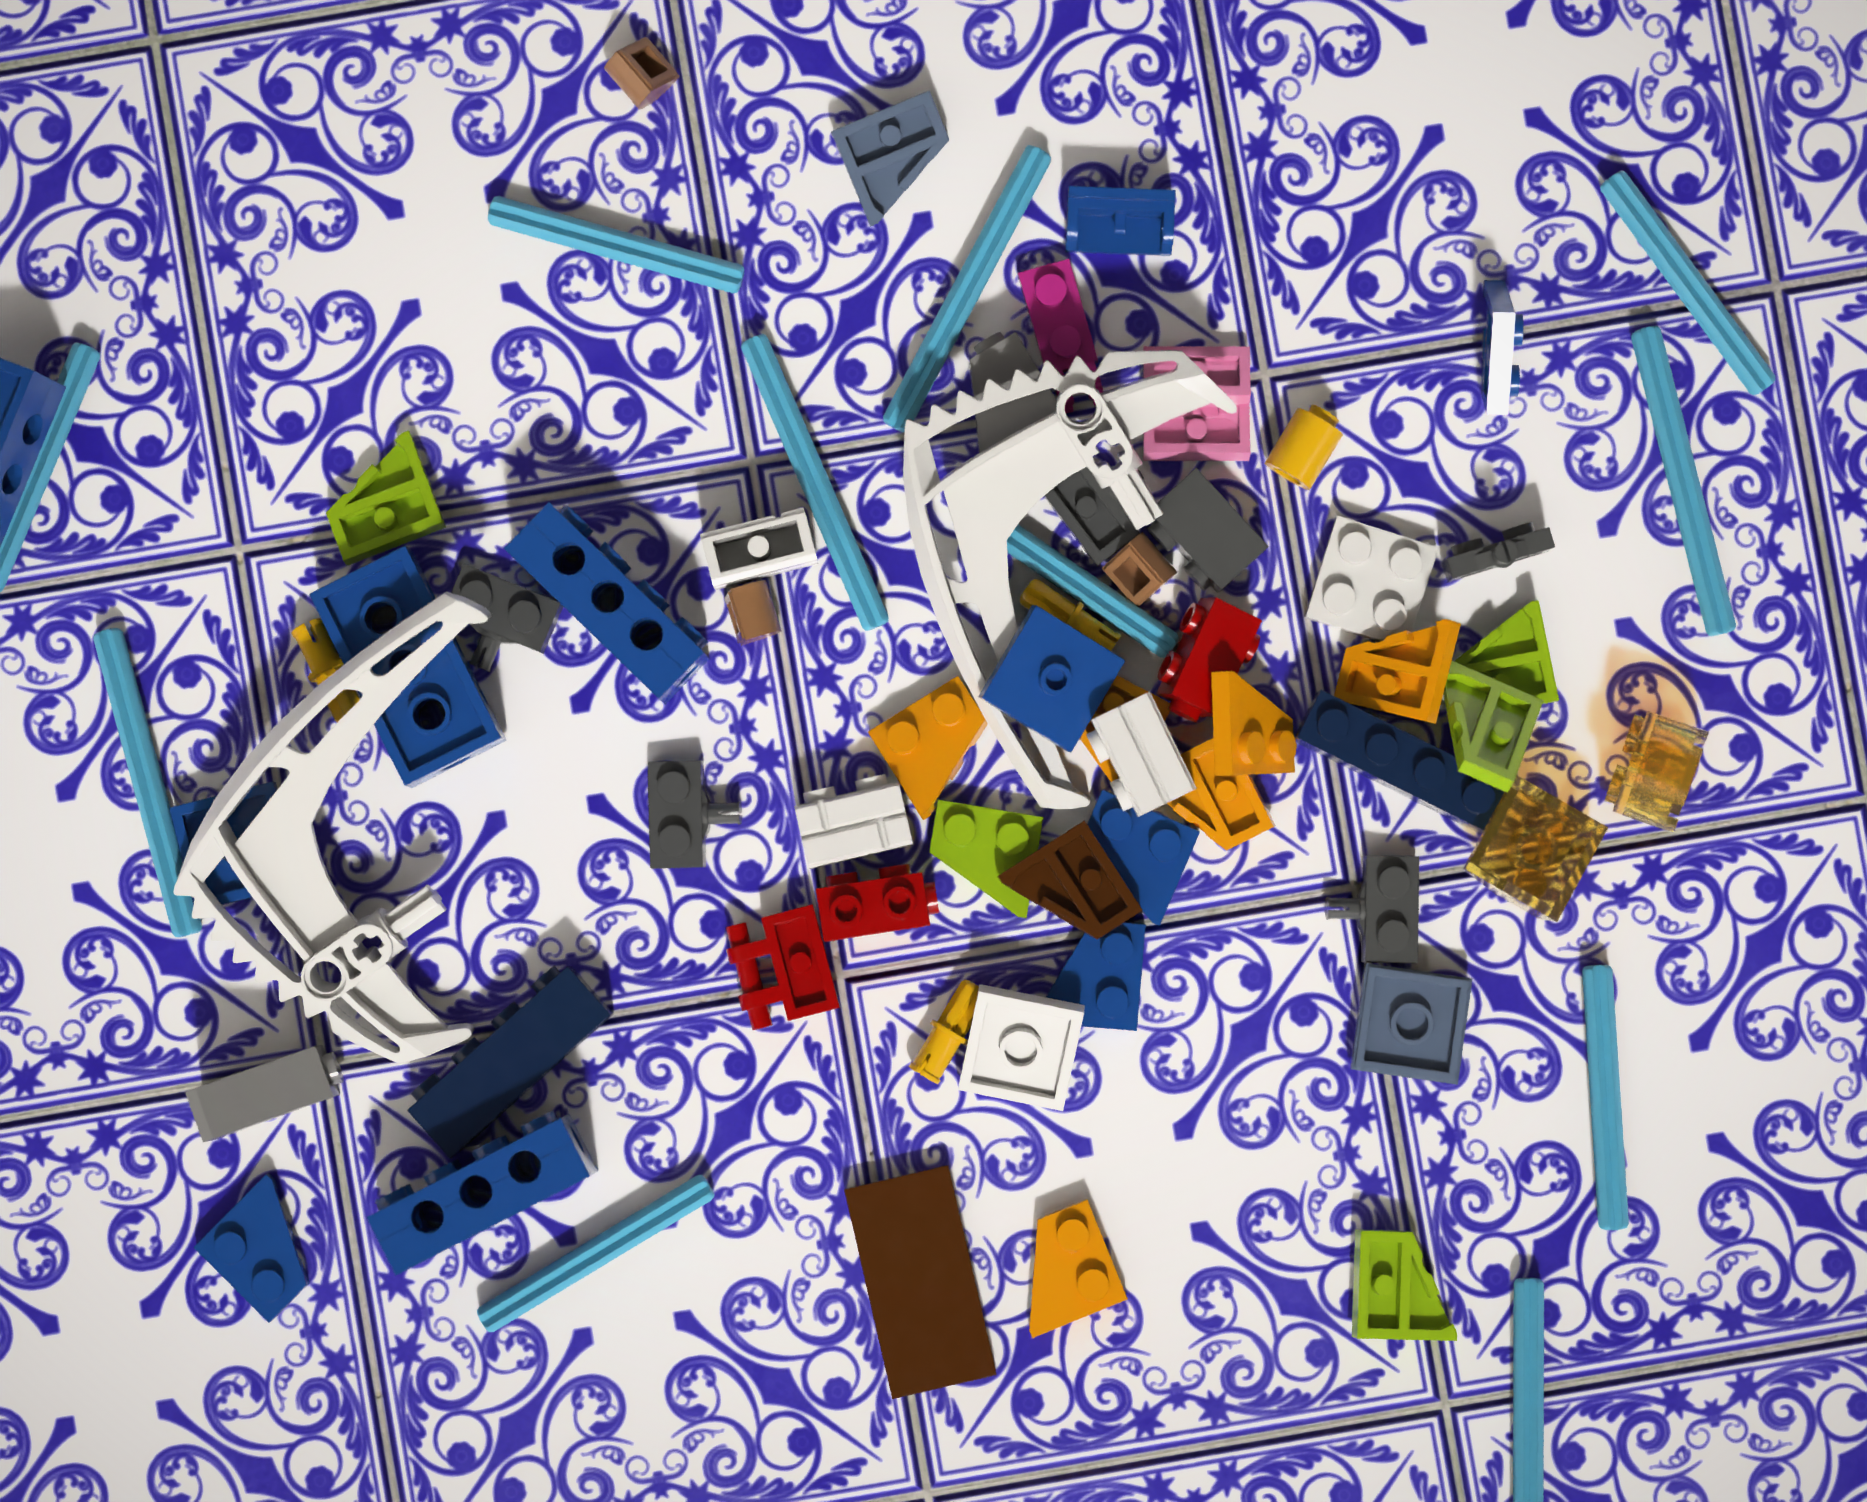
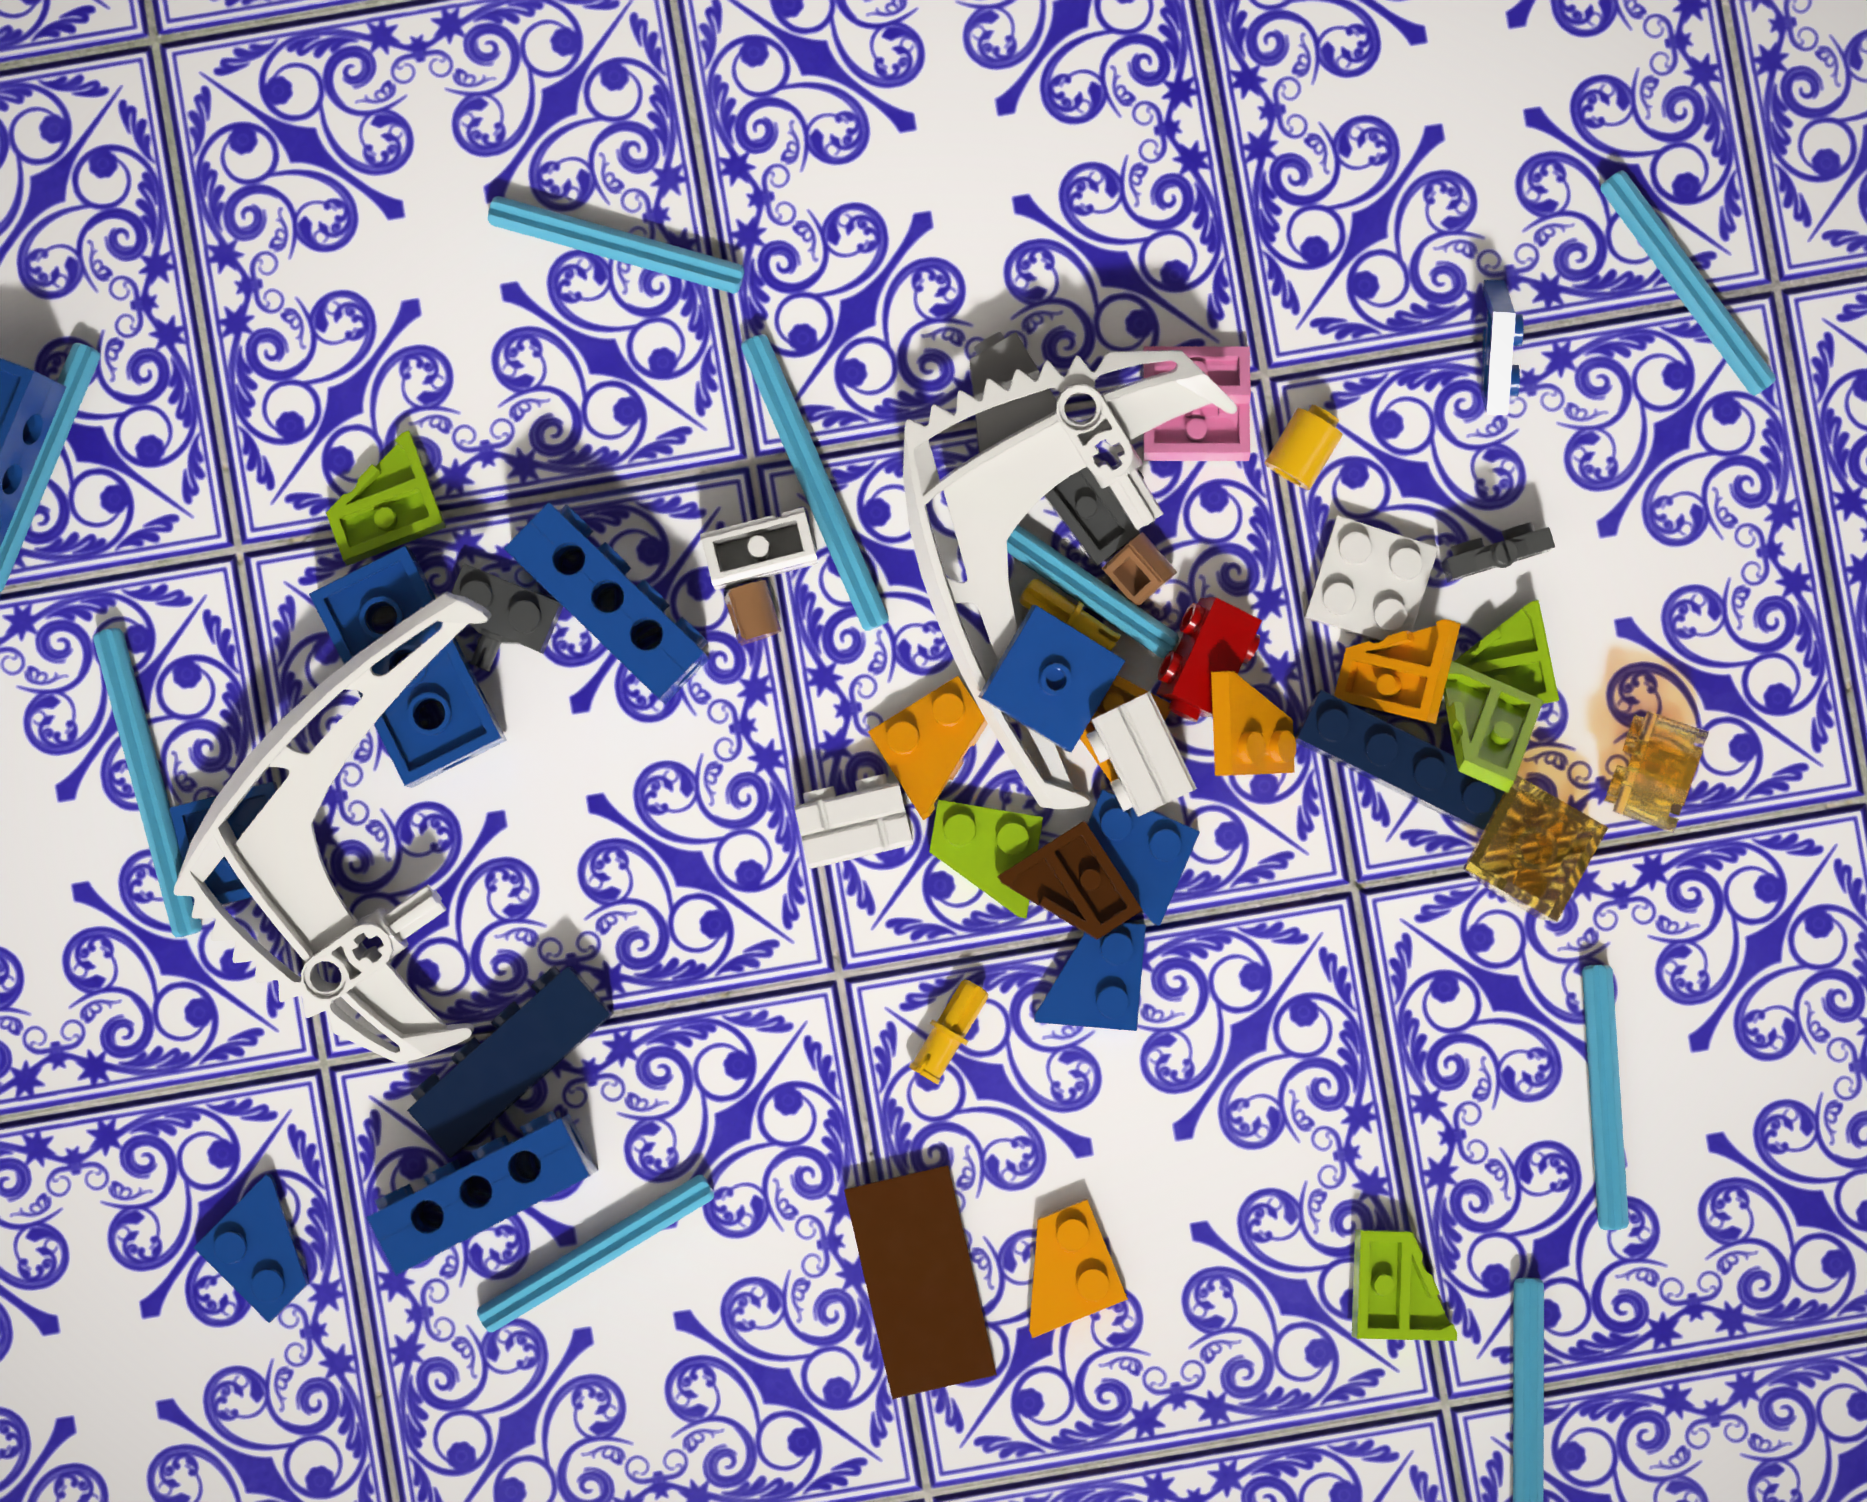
light grey slope [185,1045,344,1143] -> none
yellow axle [291,618,360,722] -> none
medium nougat brick [604,37,680,110] -> none
dark grey plate [648,760,742,869] -> none
red plate [725,904,840,1031] -> none
red brick [816,864,939,942] -> none
sand blue wing [831,90,950,226] -> none
medium azure axle [883,145,1051,432] -> none
white plate [958,984,1085,1111] -> none
dark pink hinge [1018,259,1104,414] -> none
blue hinge [1065,186,1176,256] -> none
dark grey brick [1147,468,1269,593] -> none
light orange wing [1166,738,1276,851] -> none
dark grey plate [1325,855,1419,963] -> none
sand blue plate [1350,963,1472,1085] -> none
medium azure axle [1631,326,1736,636] -> none

